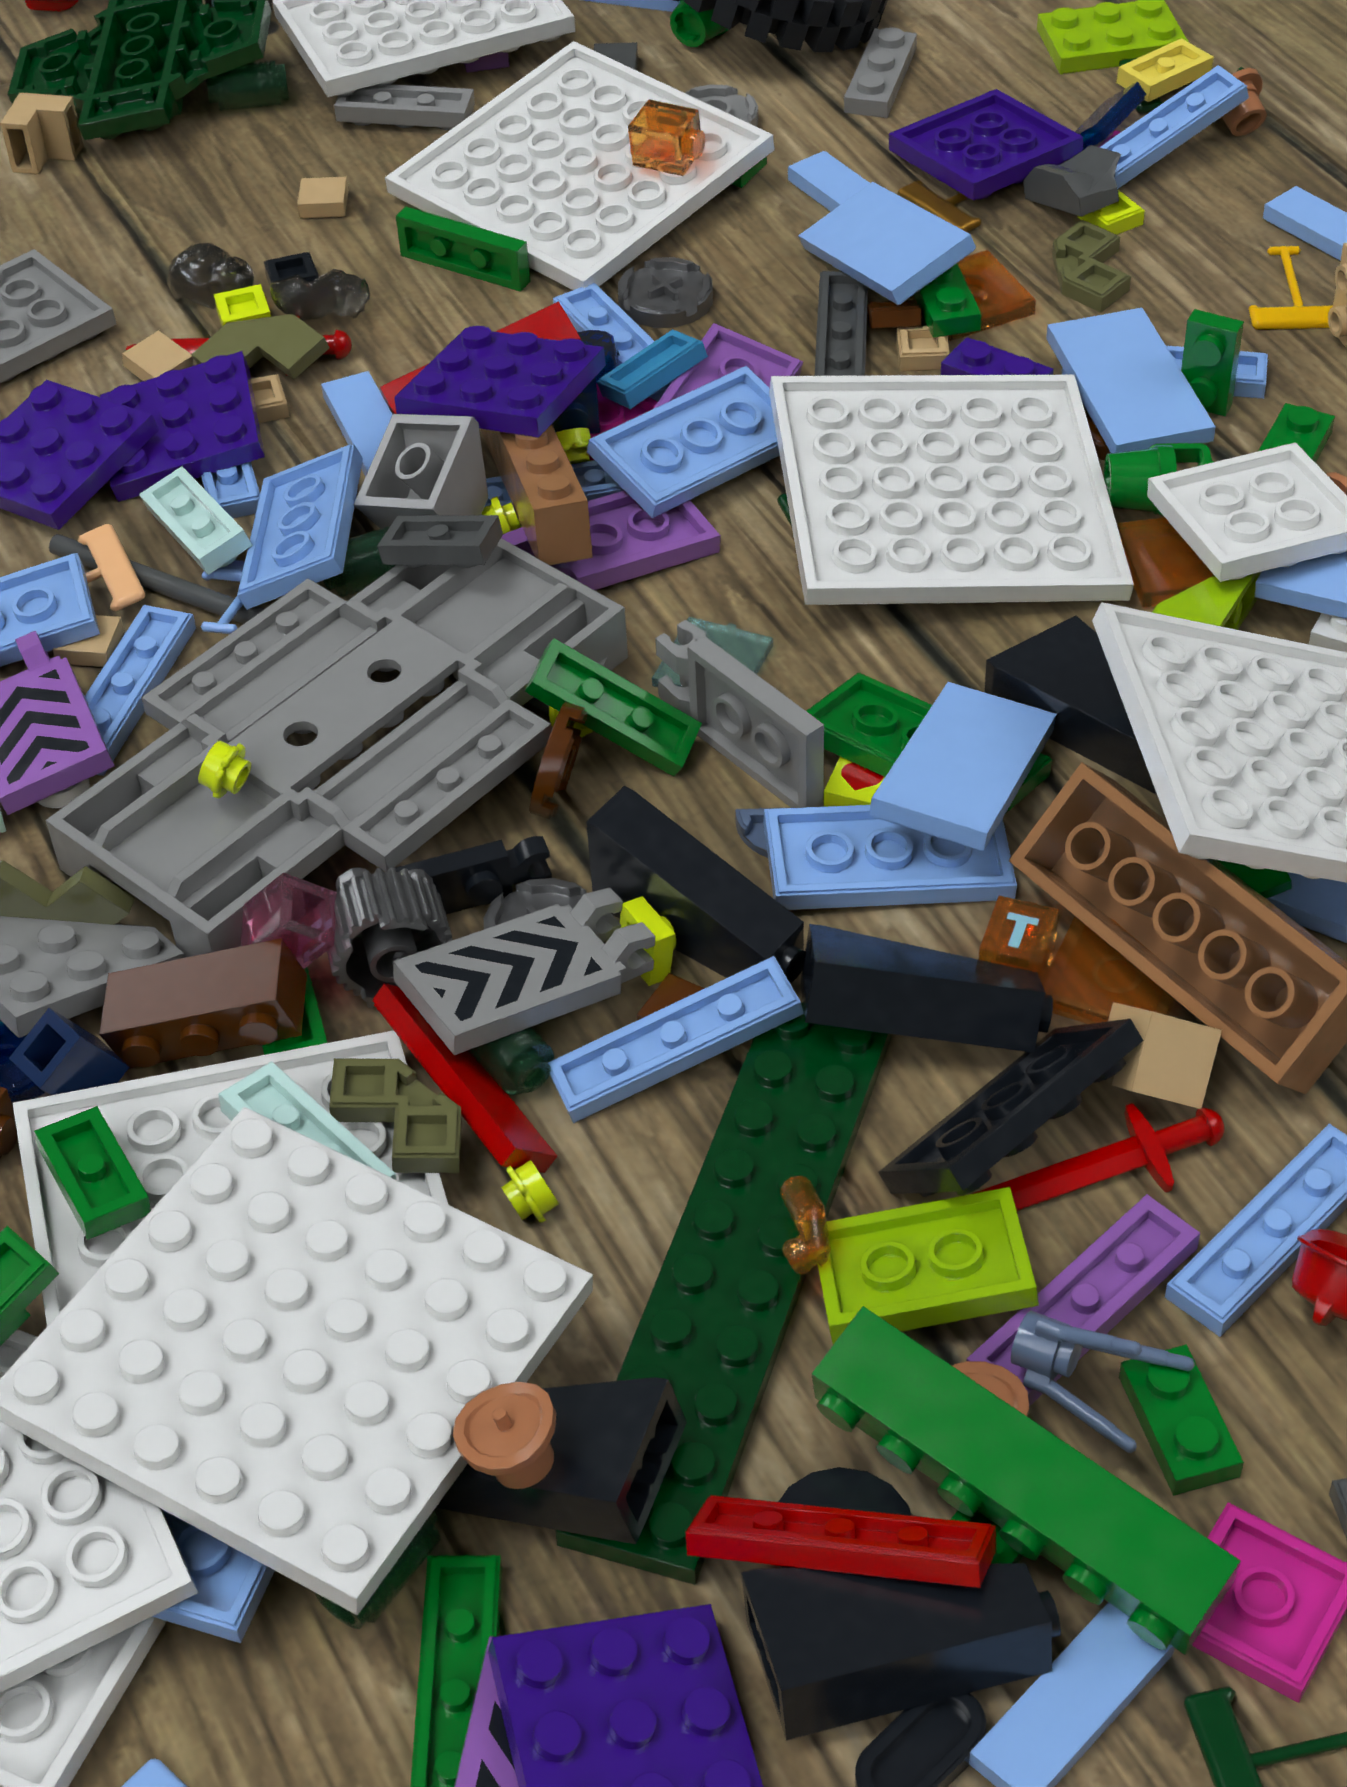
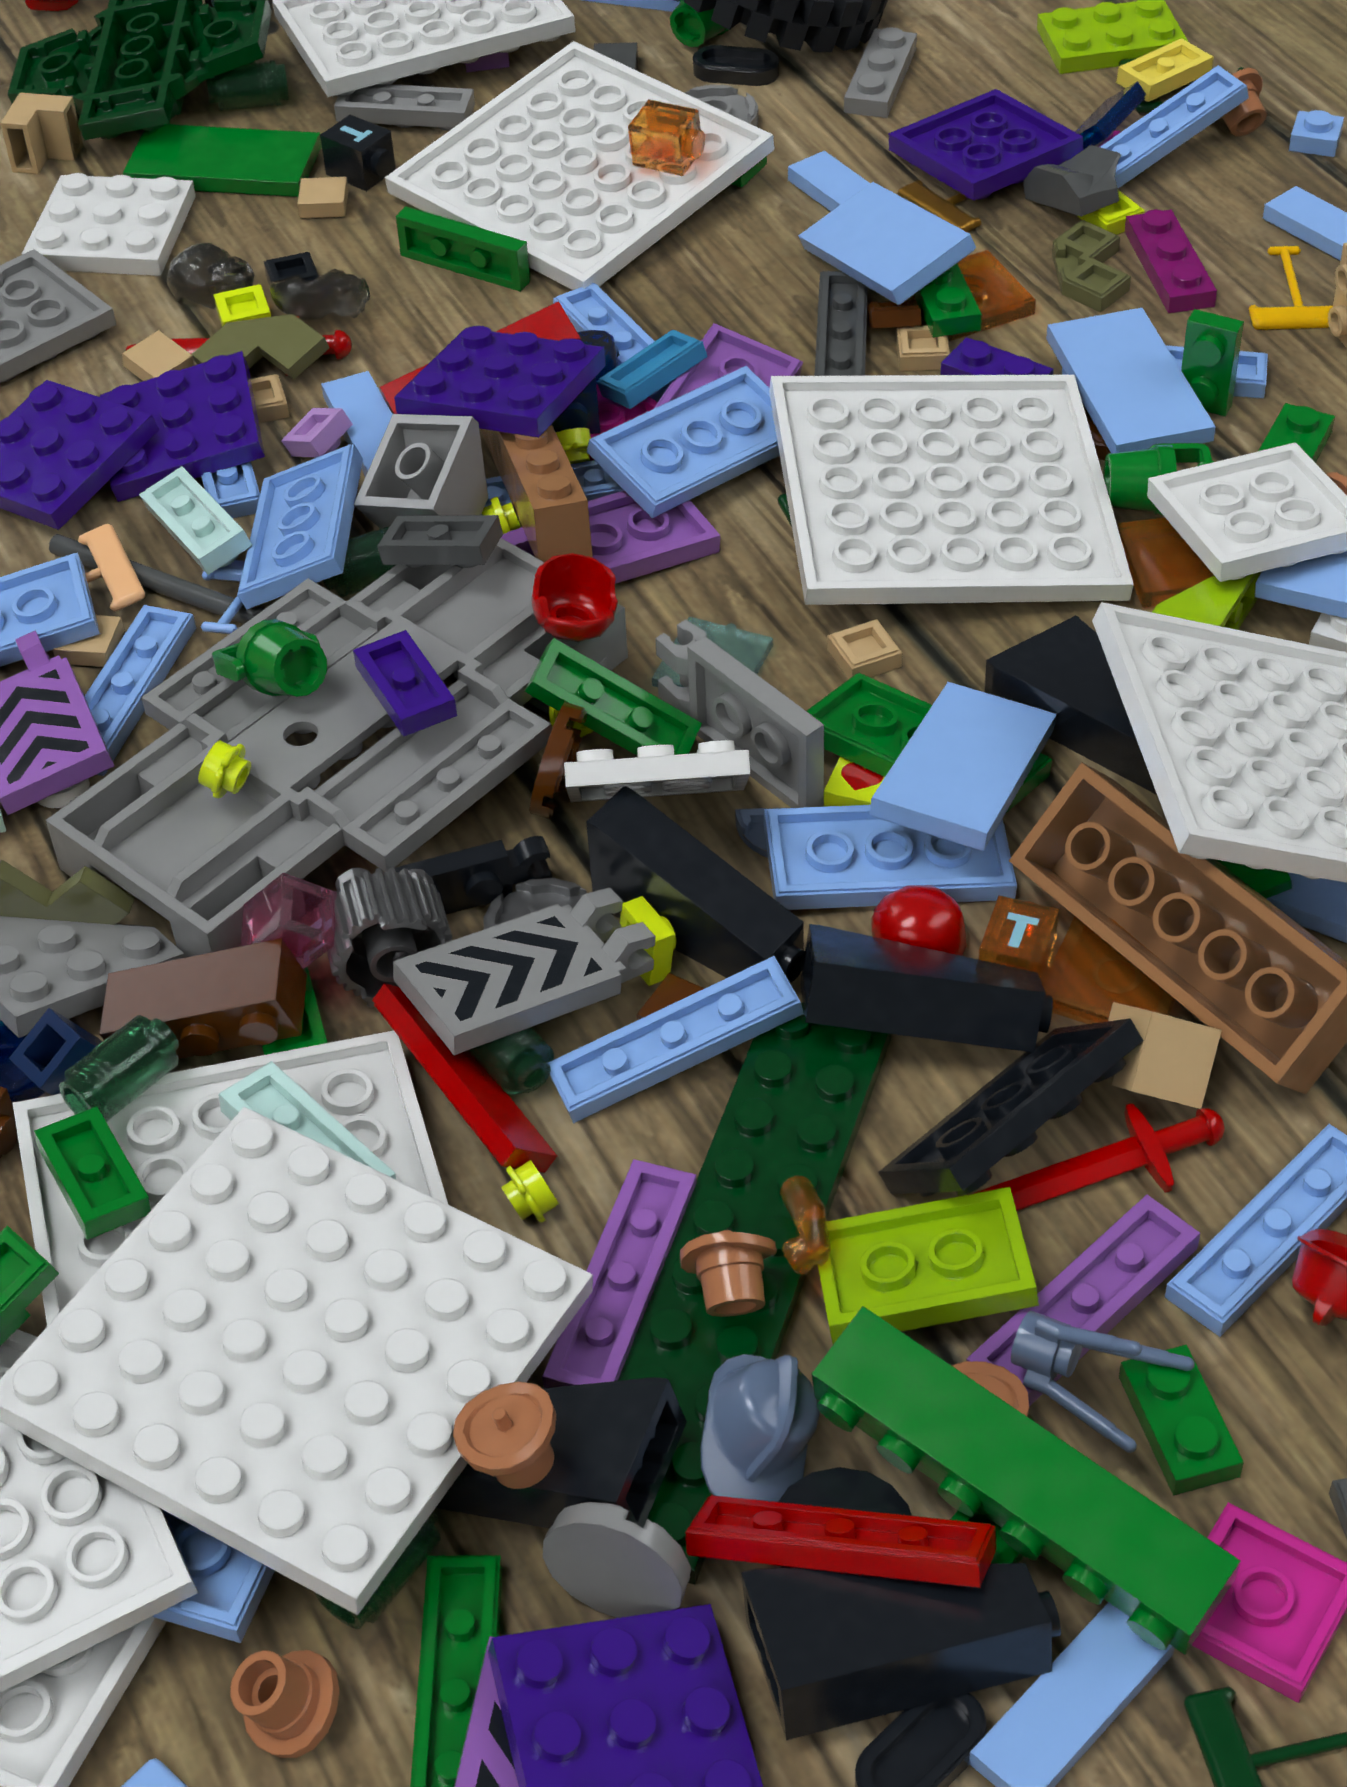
olive tile [329,1058,462,1173] -> none
flat silver tile [618,257,713,328] -> none
none -> white plate [22,173,196,276]
none -> clear green head [59,1015,179,1122]
none -> green tile [123,124,322,197]
none -> green piece [212,619,327,697]
none -> nougat piece [230,1650,340,1758]
none -> lavender plate [281,408,353,458]
none -> black brick [320,114,396,191]
none -> dark purple plate [353,630,457,737]
none -> red hair [531,553,618,642]
none -> medium lavender plate [542,1159,697,1388]
none -> light grey tile [543,1502,691,1618]
none -> white plate [564,740,750,802]
none -> nougat piece [680,1230,777,1317]
none -> black tile [693,45,779,86]
none -> sand blue piece [701,1354,820,1502]
none -> tan tile [827,619,902,679]
none -> red hair [871,885,966,956]
none -> magenta plate [1125,209,1217,314]
none -> light blue plate [1289,110,1344,157]

